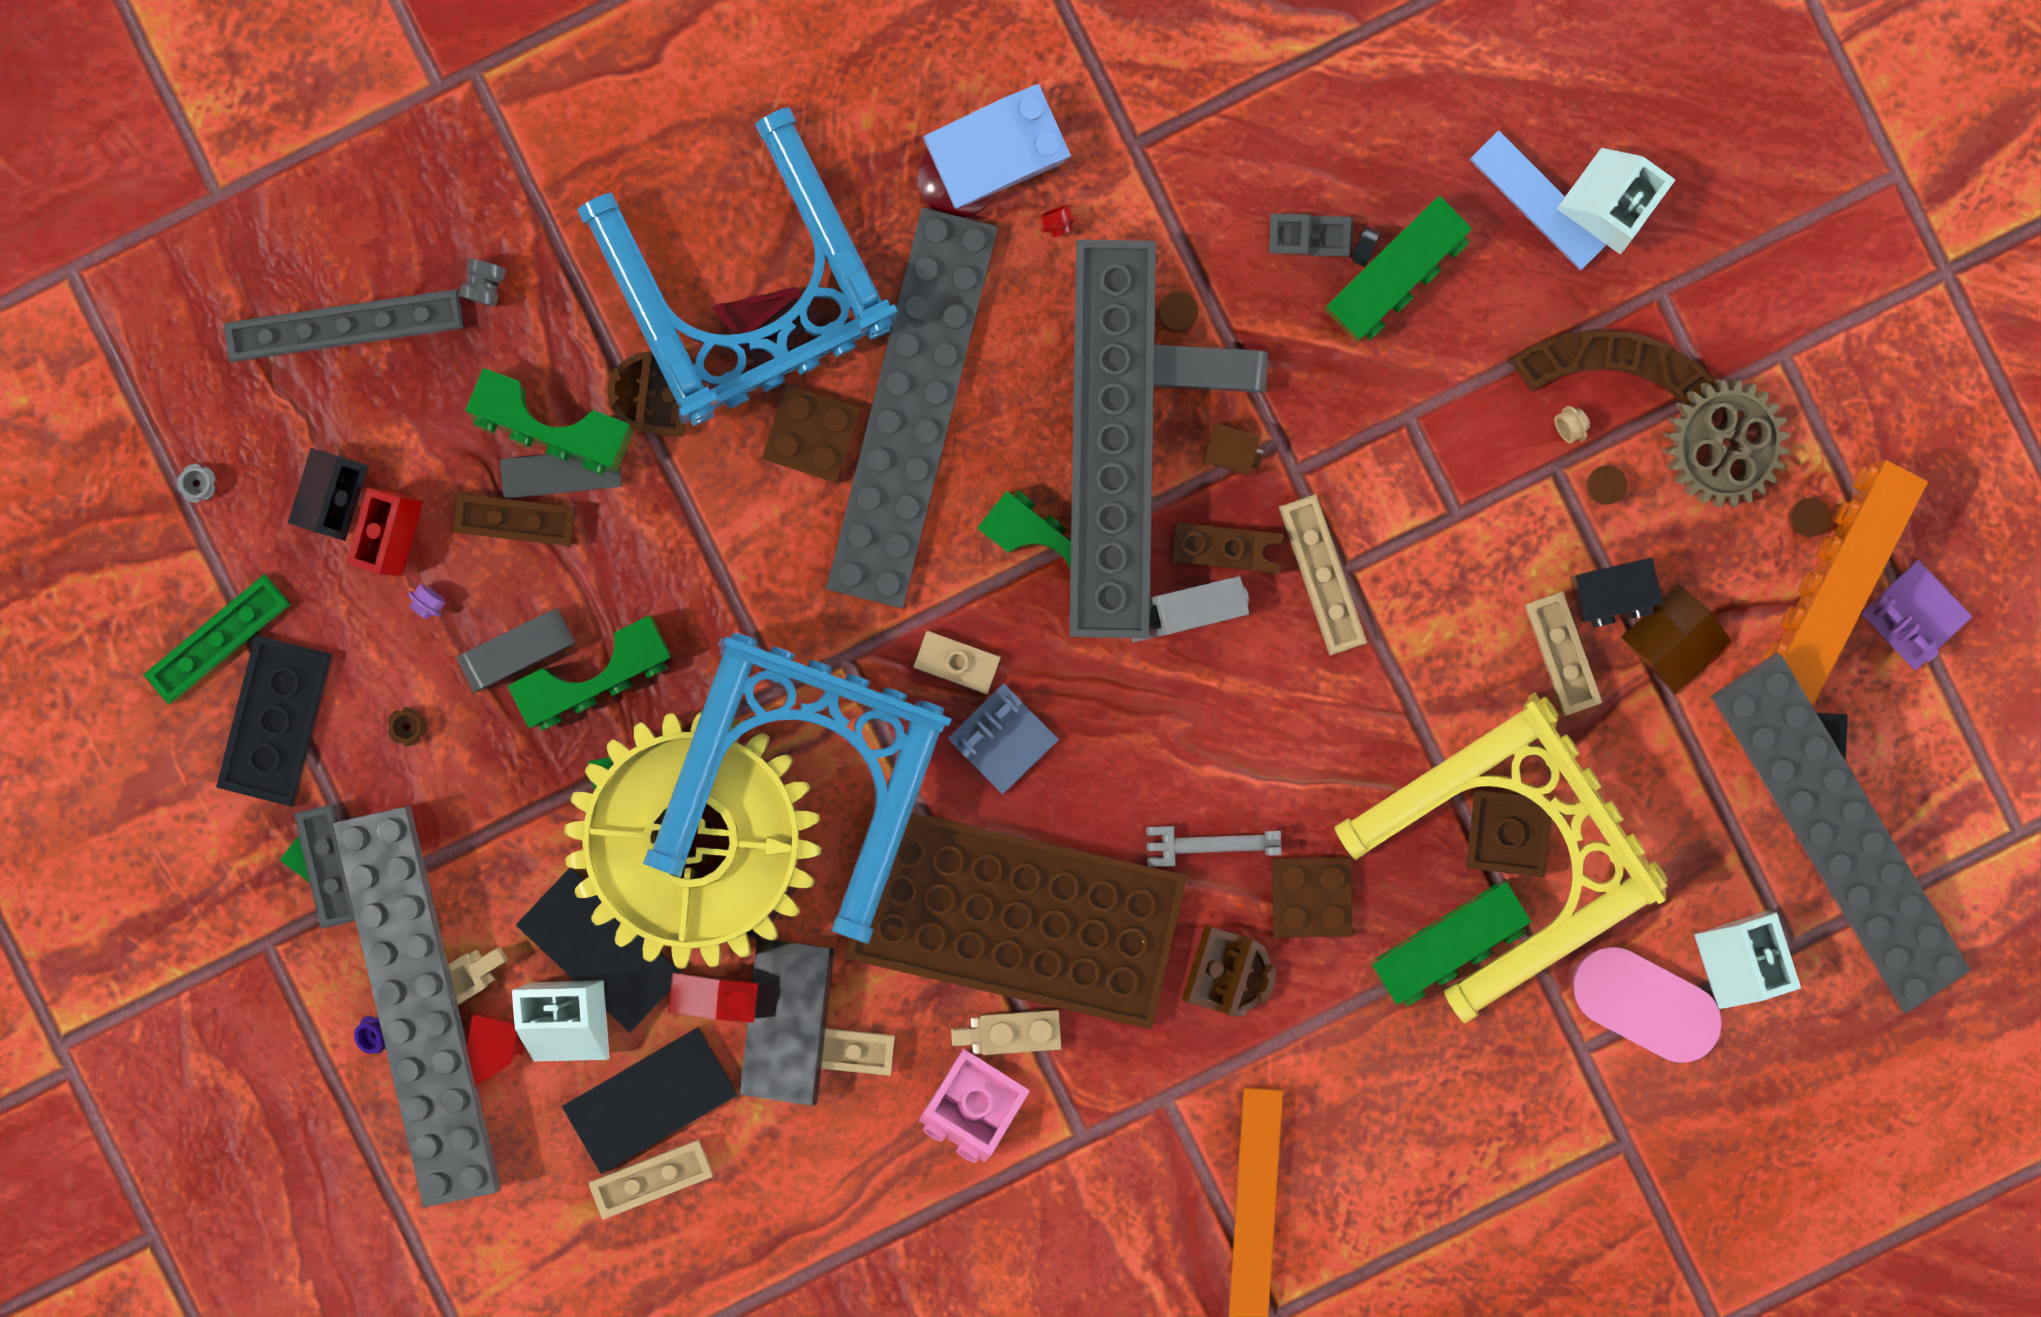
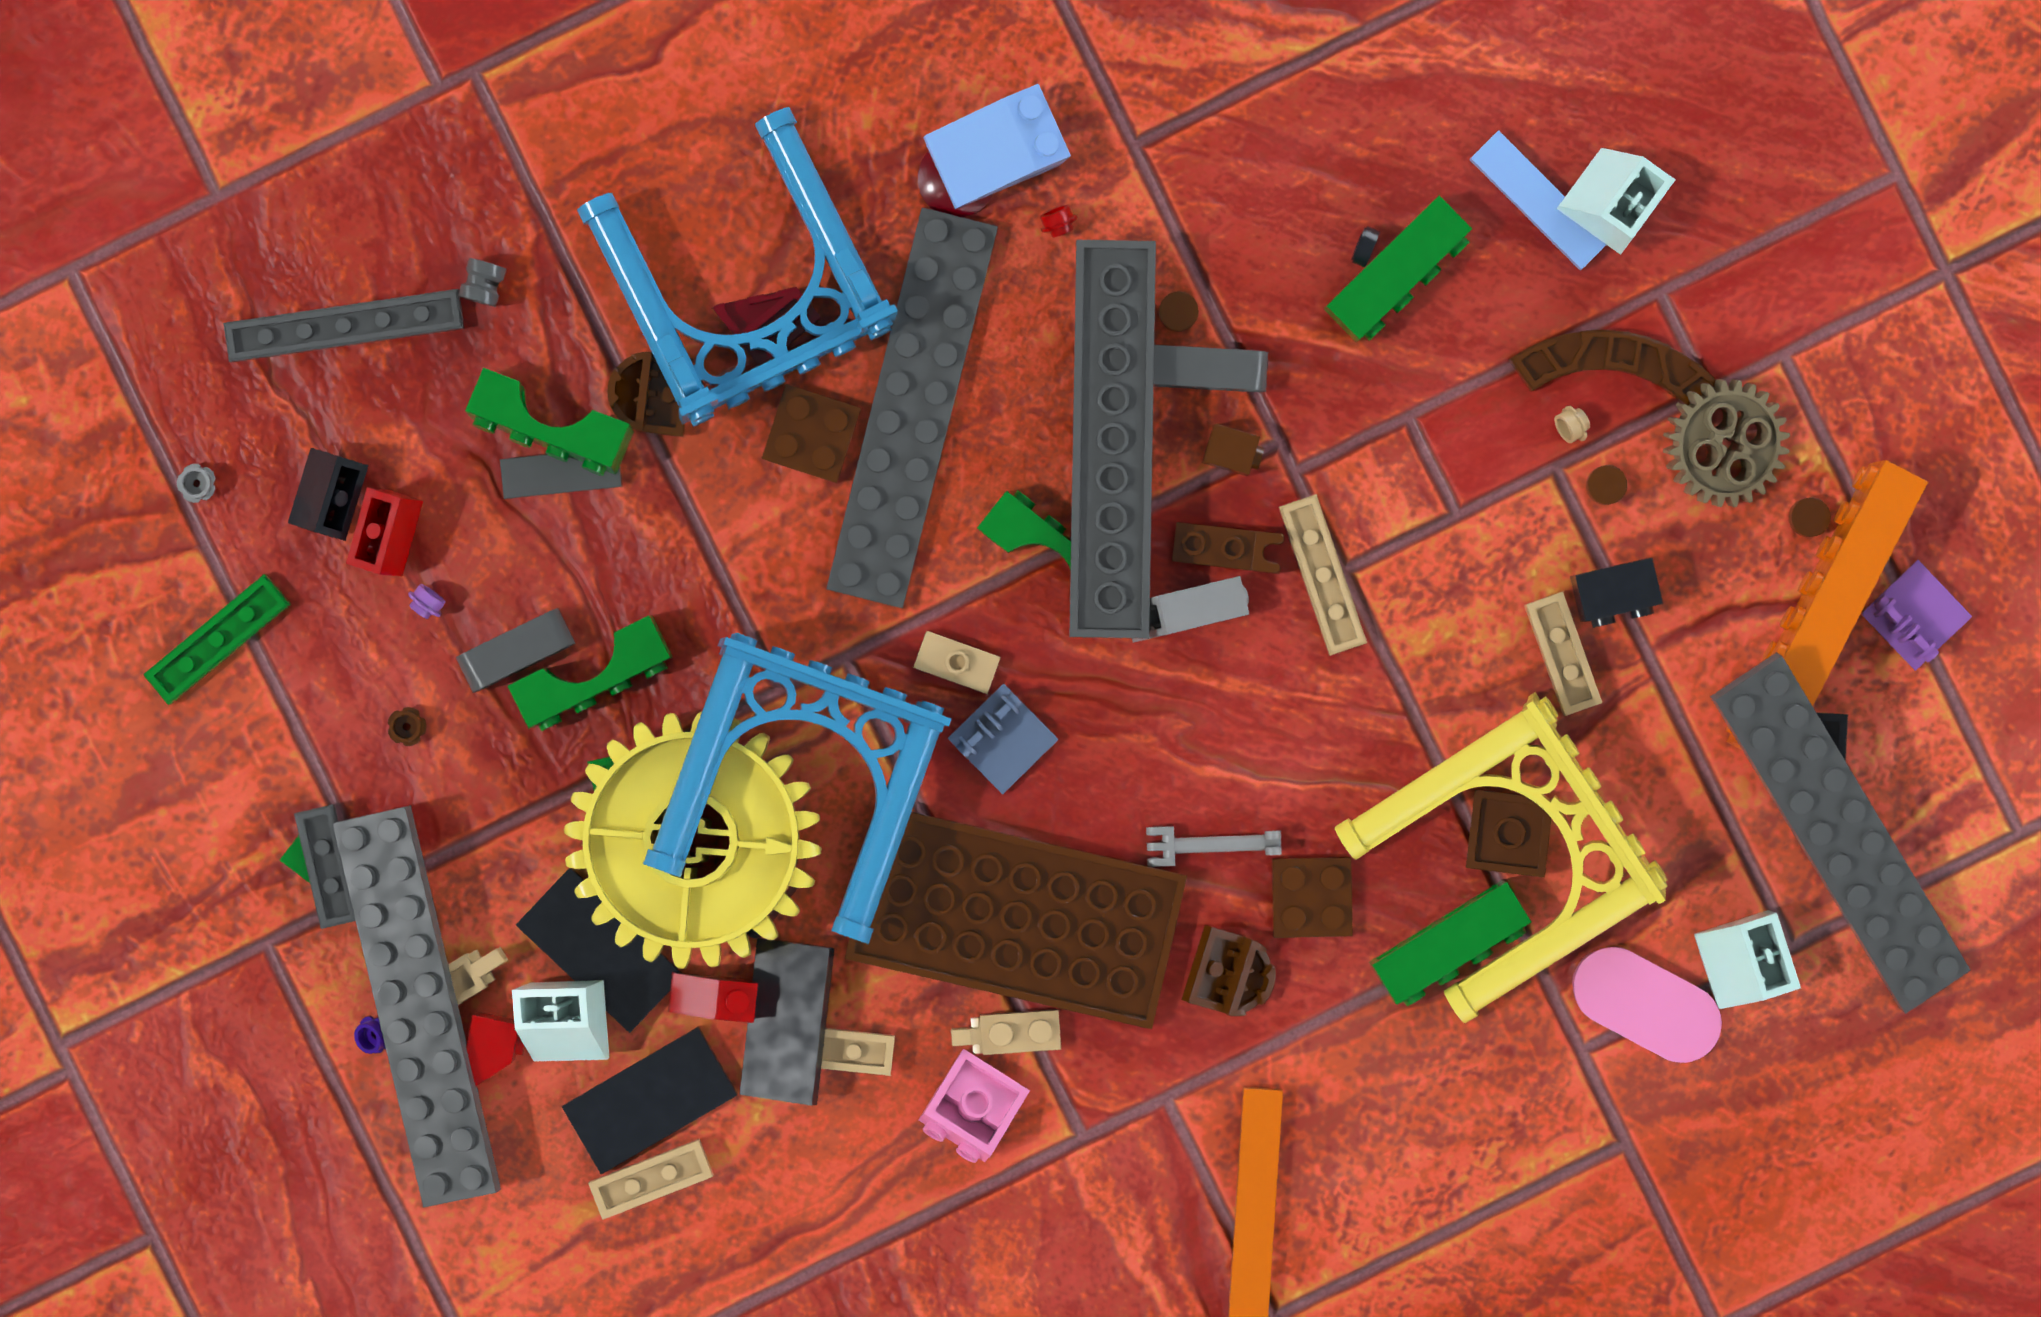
black tile [216,635,333,807] -> none
reddish brown plate [453,493,576,547] -> none
dark grey slope [1269,214,1354,258] -> none
reddish brown slope [1620,584,1732,695] -> none

